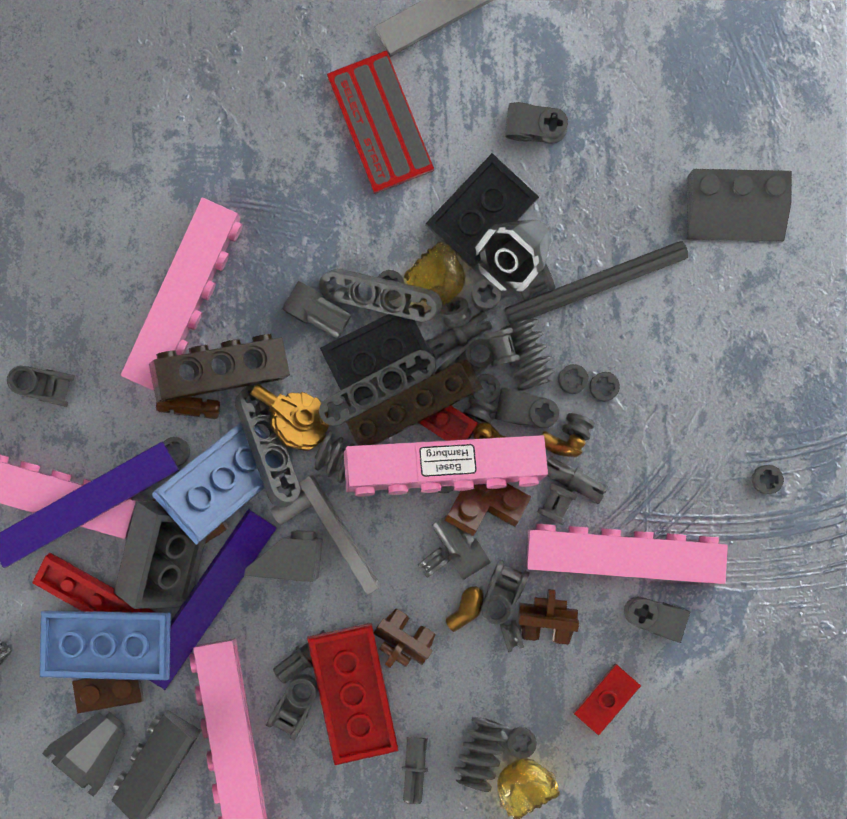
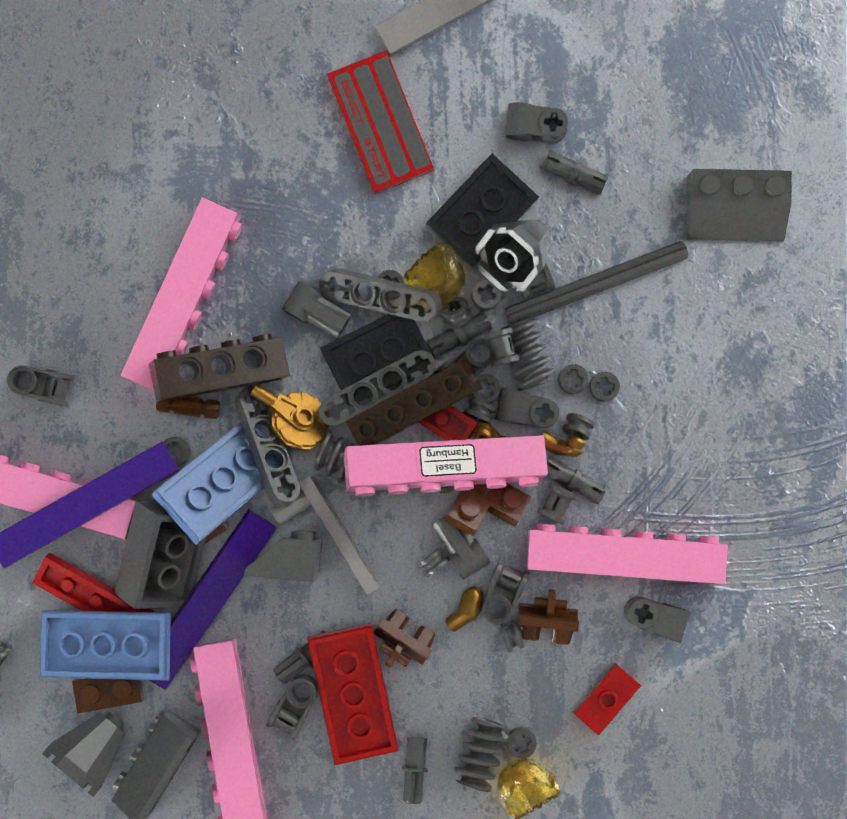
dark grey bush [752,465,784,494] -> none
none -> dark grey pin [542,150,609,195]

